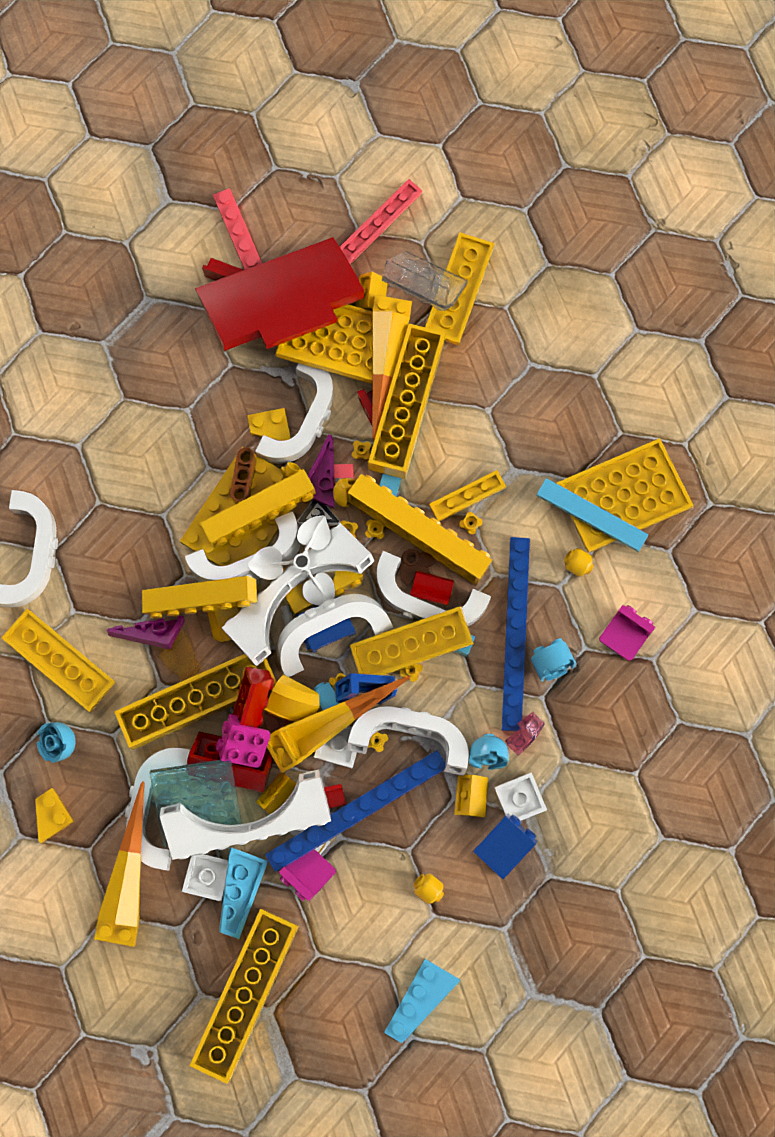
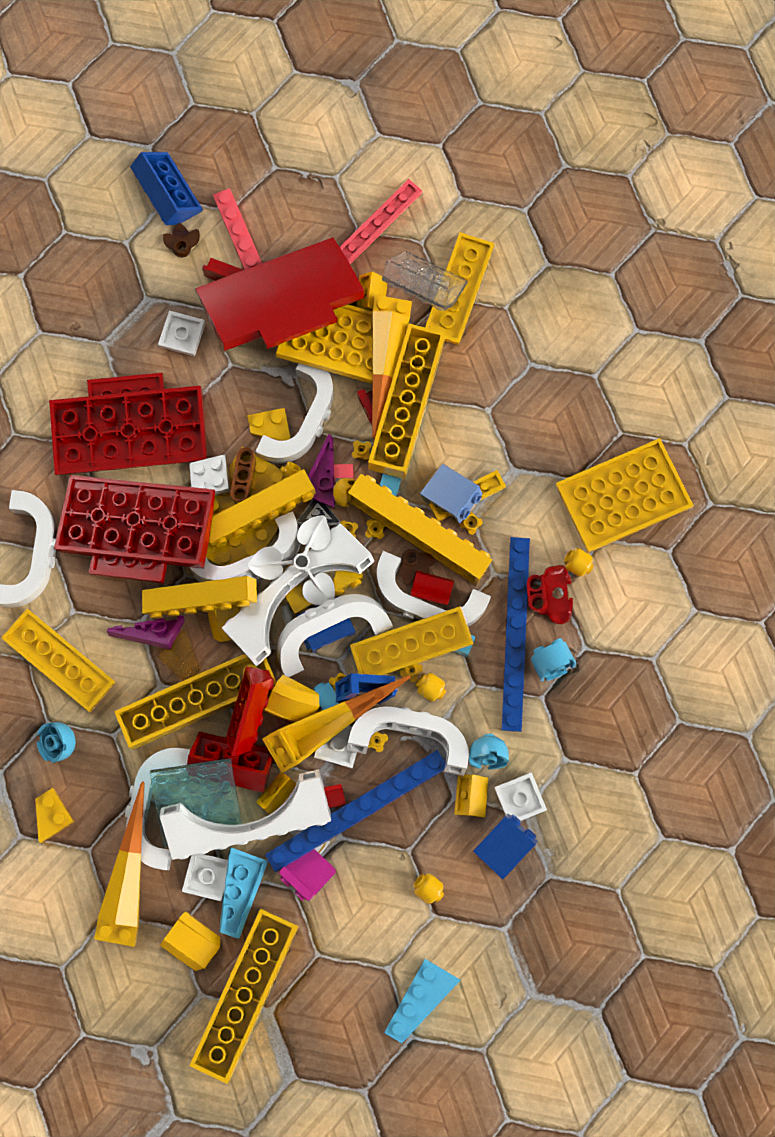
dark pink bracket [216,714,270,767] -> none
clear pink slope [505,712,545,755] -> none
medium azure tile [536,478,649,552] -> none
dark pink bracket [599,605,656,661] -> none
none -> red slope [49,373,207,476]
none -> red slope [54,475,215,583]
none -> blue slope [130,152,203,225]
none -> white plate [158,311,206,357]
none -> yellow slope [160,912,221,971]
none -> reddish brown plate [163,223,200,258]
none -> white plate [189,454,231,495]
none -> yellow head [416,672,446,702]
none -> medium blue panel [420,464,482,523]
none -> red piece [526,565,573,624]

